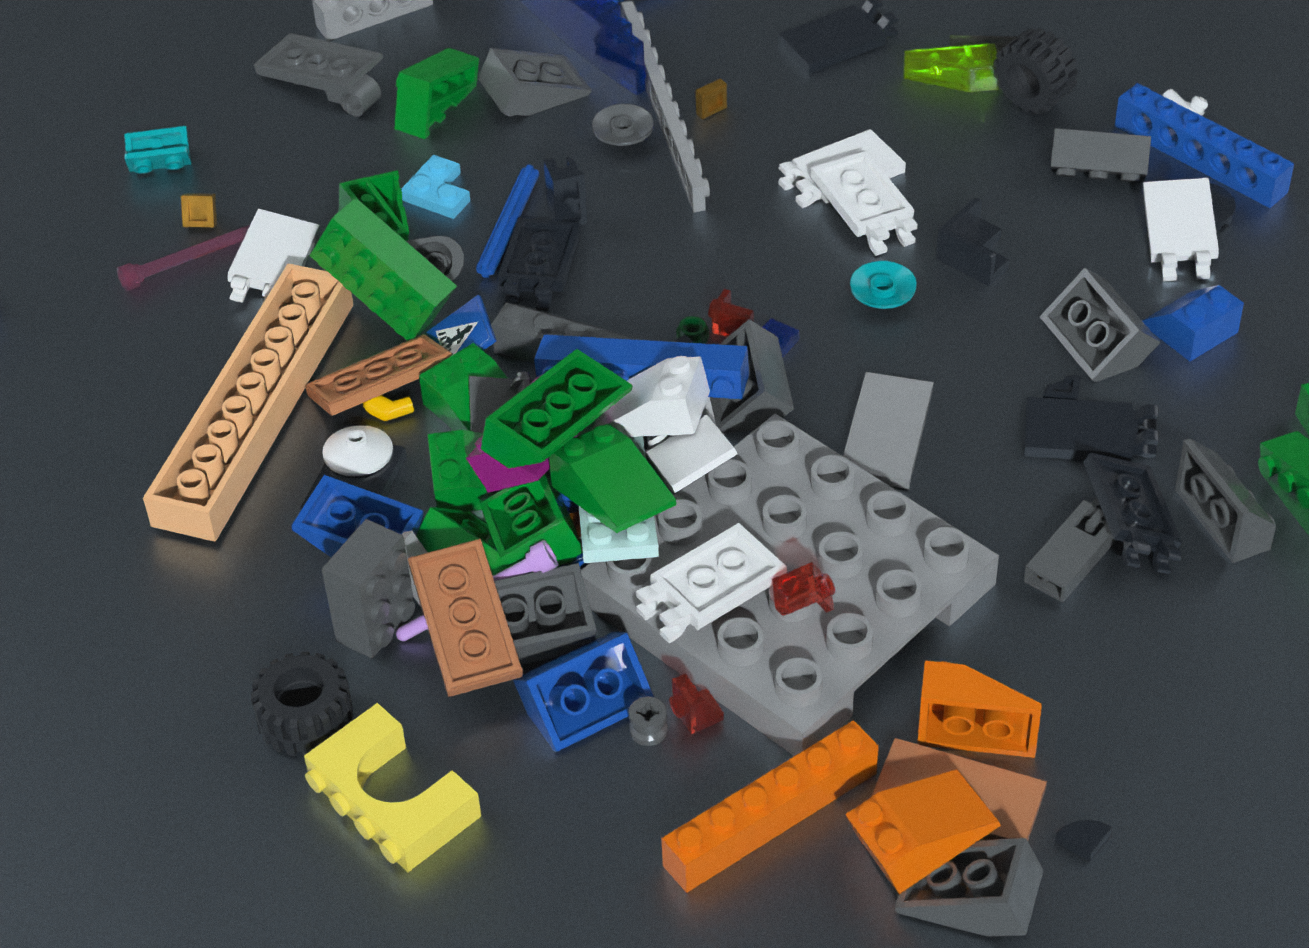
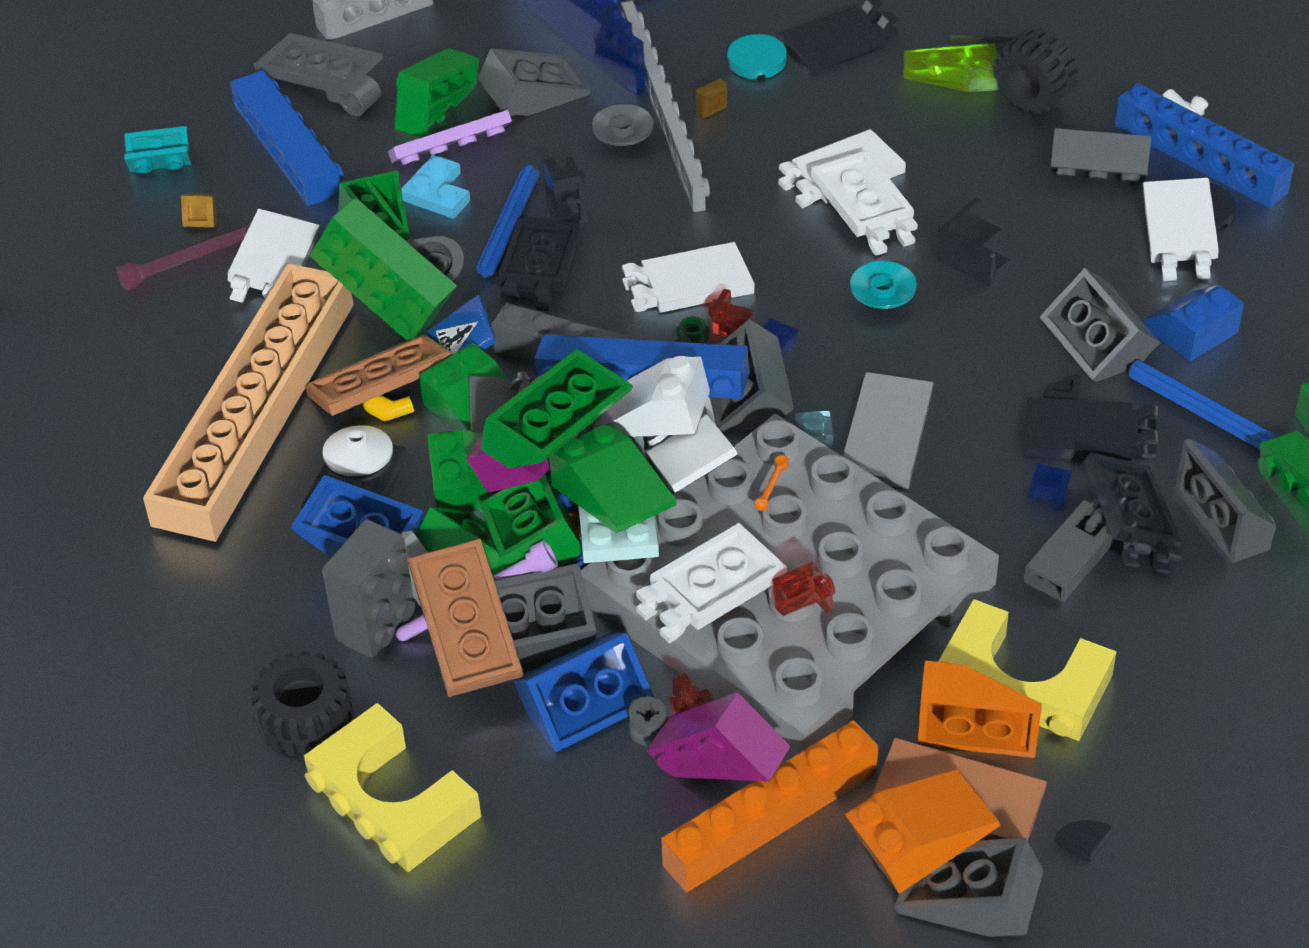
none -> blue brick [230,70,344,206]
none -> lavender plate [388,110,512,166]
none -> white tile [622,242,754,313]
none -> magenta wedge [646,692,791,781]
none -> teal tile [727,34,786,79]
none -> orange hinge [754,455,789,511]
none -> clear light blue plate [795,411,833,445]
none -> light yellow arch [938,599,1117,741]
none -> clear blue plate [1028,463,1072,506]
none -> blue axle [1128,360,1280,450]

